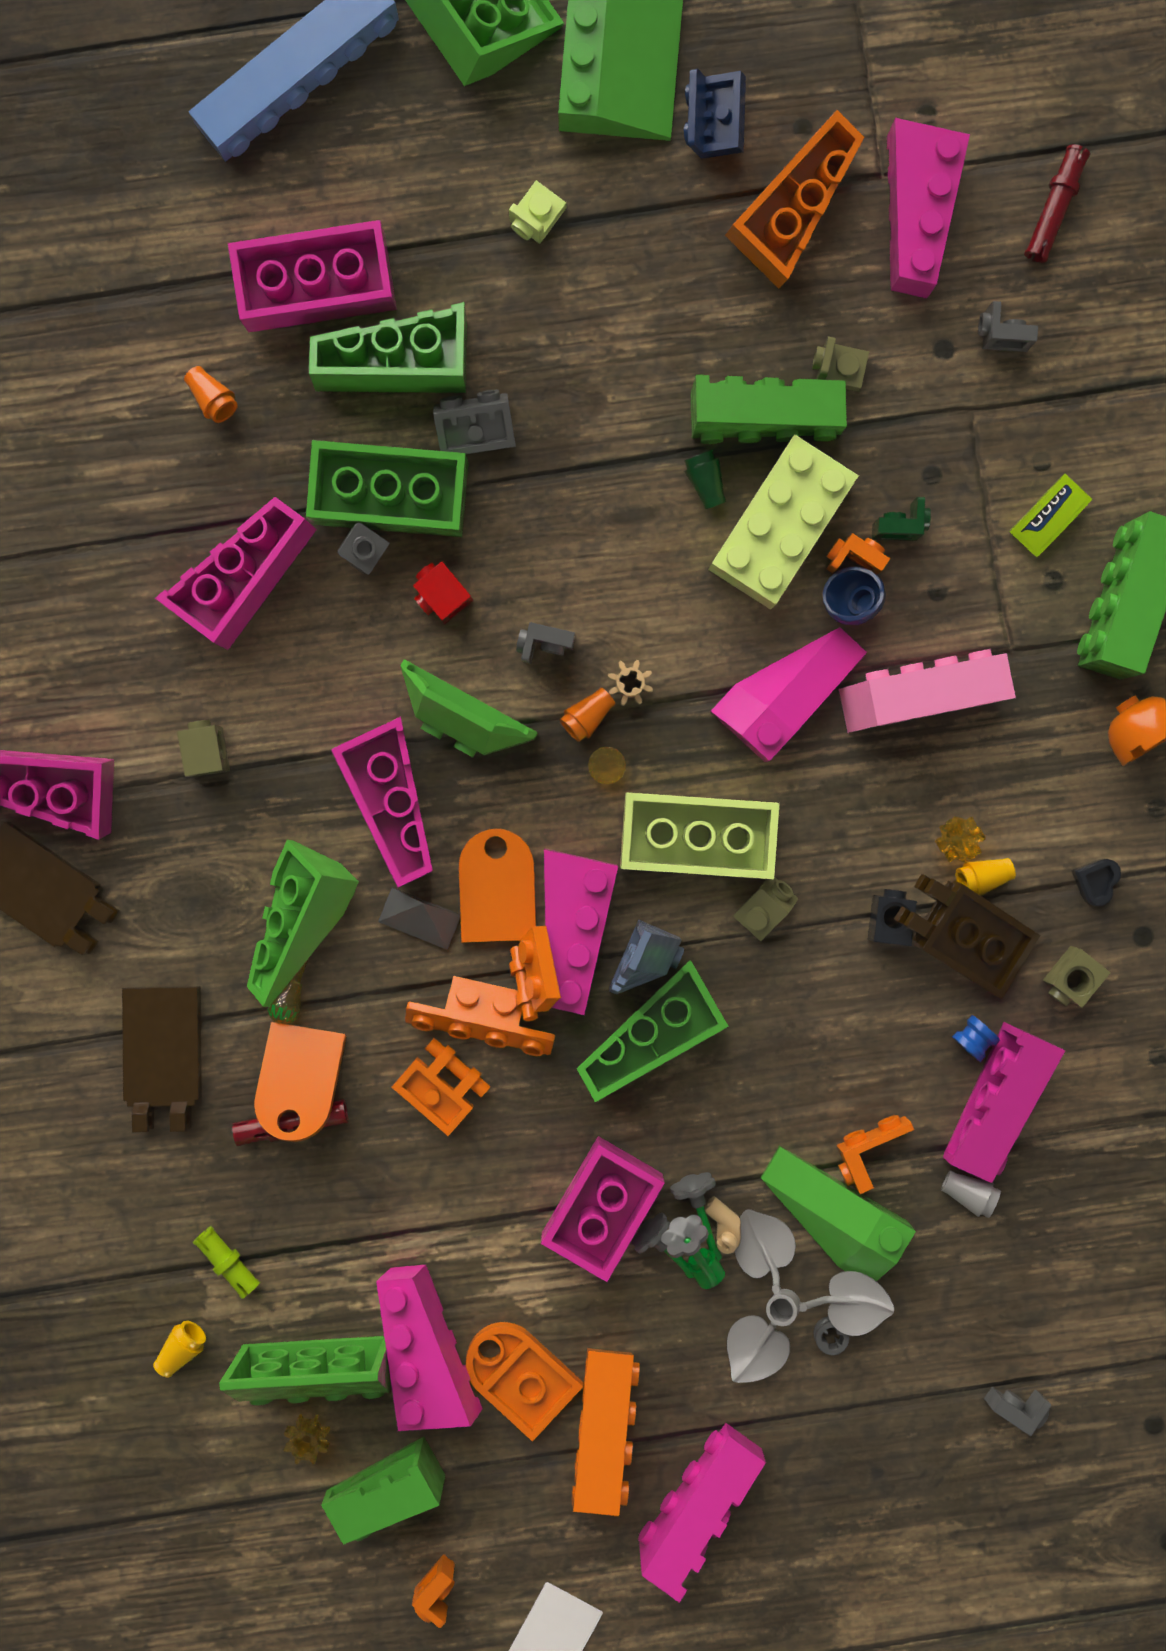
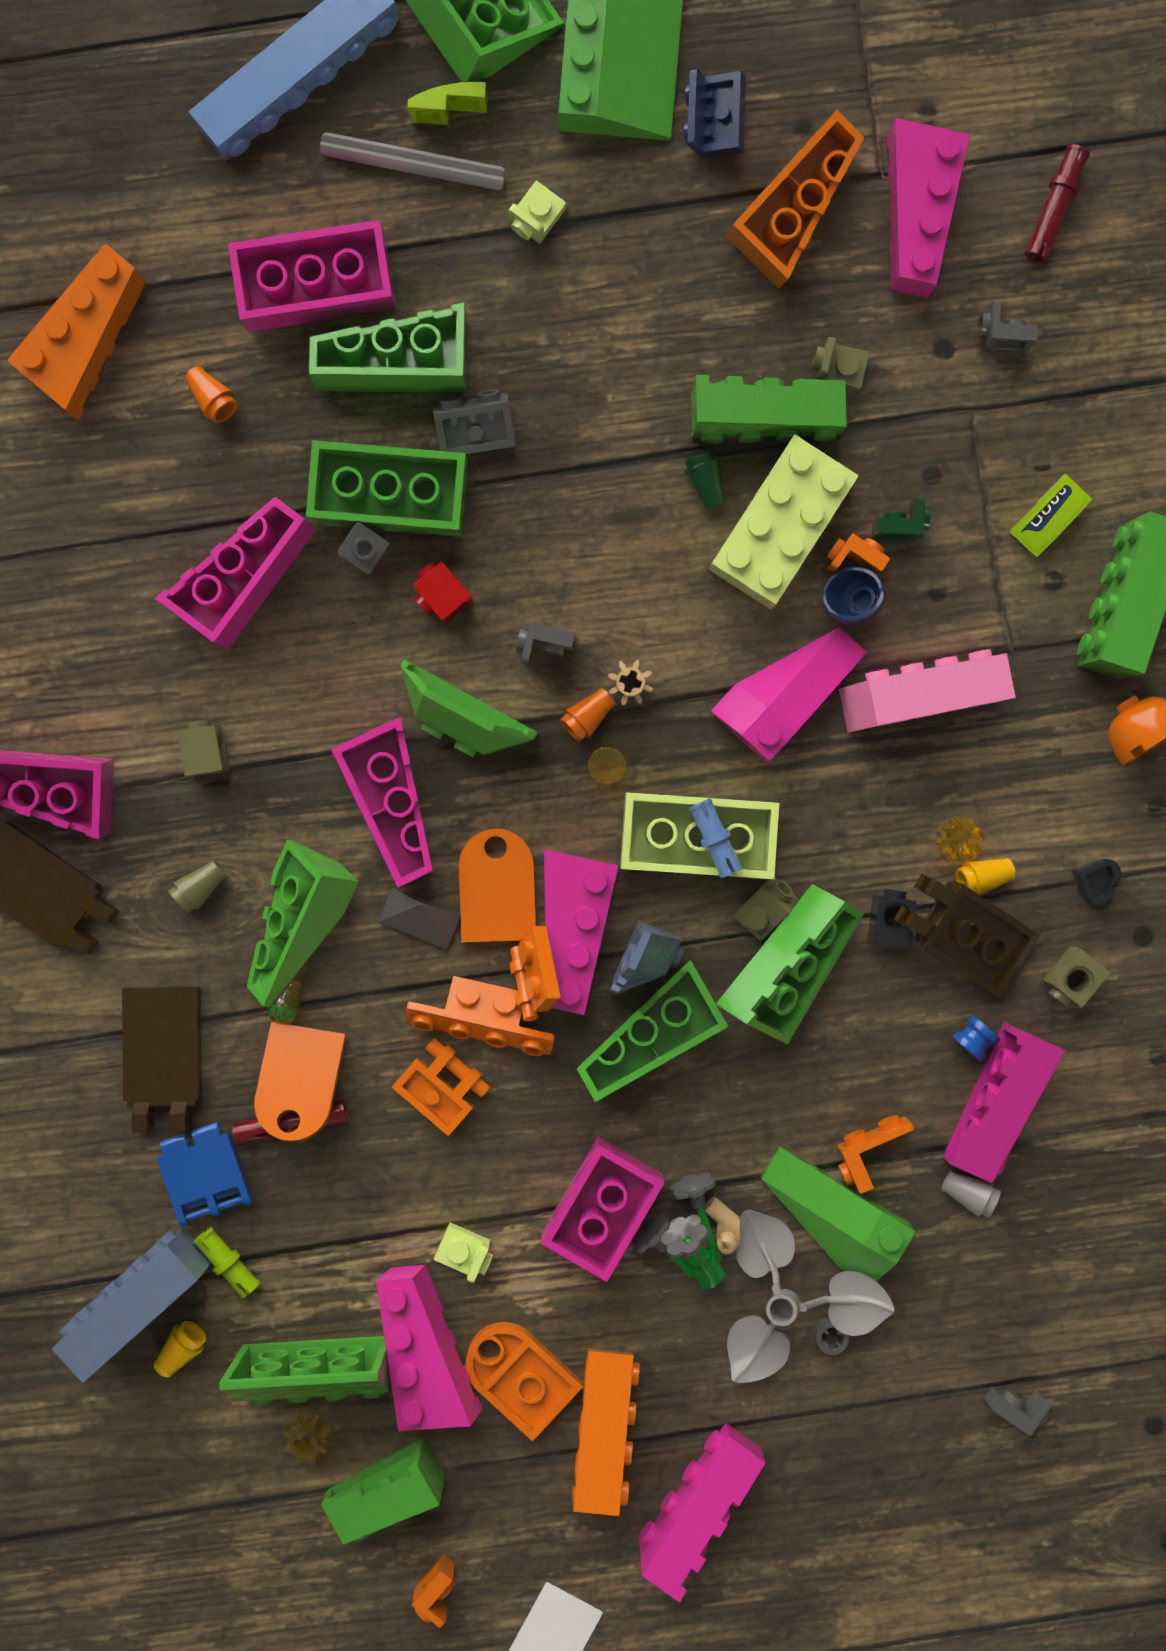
none -> orange wedge [7,243,146,420]
none -> sand blue brick [52,1227,211,1383]
none -> blue plate [156,1122,254,1228]
none -> olive cone [168,860,226,914]
none -> light grey axle [320,132,505,190]
none -> lime slope [407,82,488,125]
none -> yellowish green bracket [433,1222,493,1283]
none -> medium blue pin [688,798,743,878]
none -> bright green wedge [716,884,864,1044]

